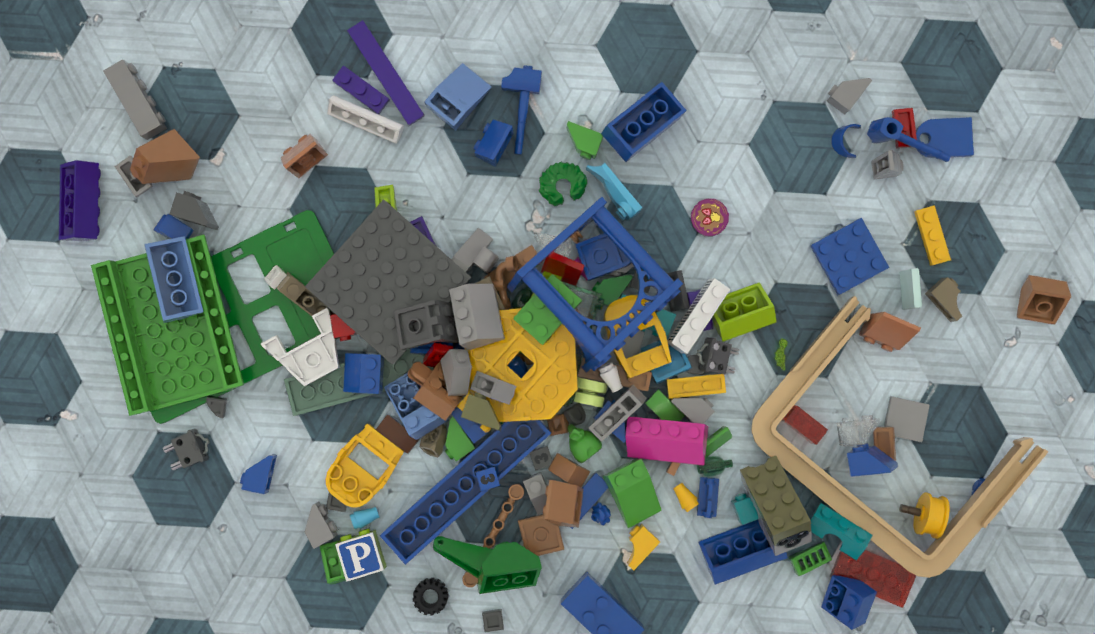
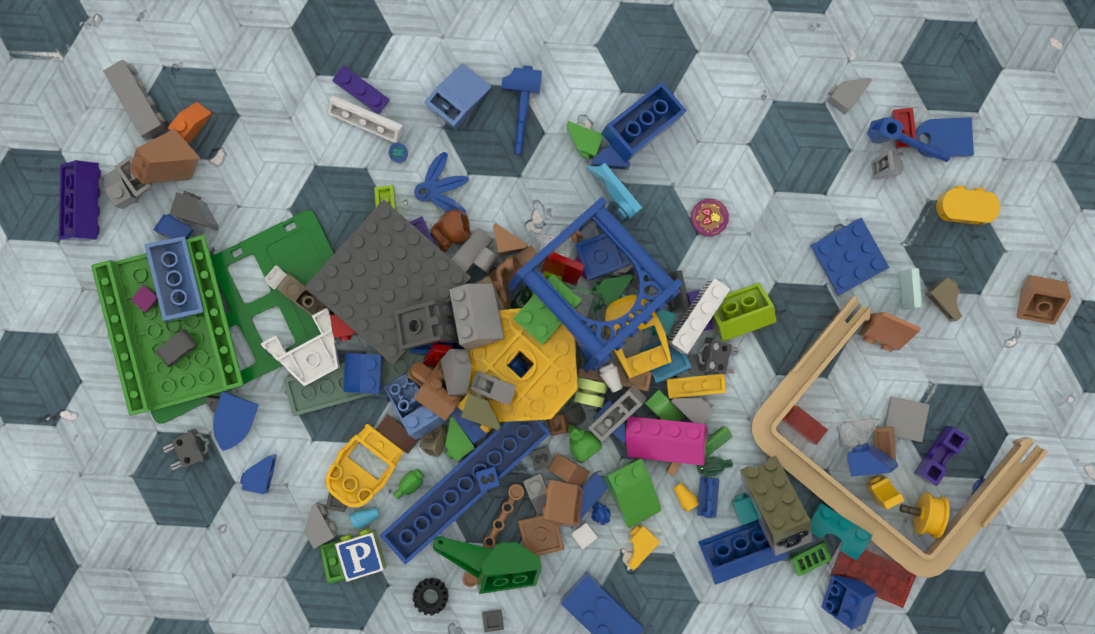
nougat slope [281,134,328,178] -> none
dark purple tile [347,20,425,126] -> none
blue slope [473,120,514,167] -> none
green piece [539,161,588,206] -> none
clear neon green piece [774,338,788,370] -> none
blue helmet [831,124,861,158] -> none
yellow plate [914,205,951,266] -> none
none -> light grey slope [103,169,139,209]
none -> magenta tile [131,285,158,312]
none -> dark grey beam [156,329,198,367]
none -> orange slope [168,102,213,144]
none -> blue shield [213,391,259,451]
none -> tile [388,143,408,163]
none -> bright green plant [394,469,425,499]
none -> blue plant [414,152,469,214]
none -> dark orange piece [431,209,471,253]
none -> medium nougat slope [493,223,528,256]
none -> white tile [571,522,598,550]
none -> blue slope [591,145,630,170]
none -> yellow arch [865,475,904,509]
none -> dark purple arch [914,425,969,486]
none -> yellow brick [936,186,1000,225]

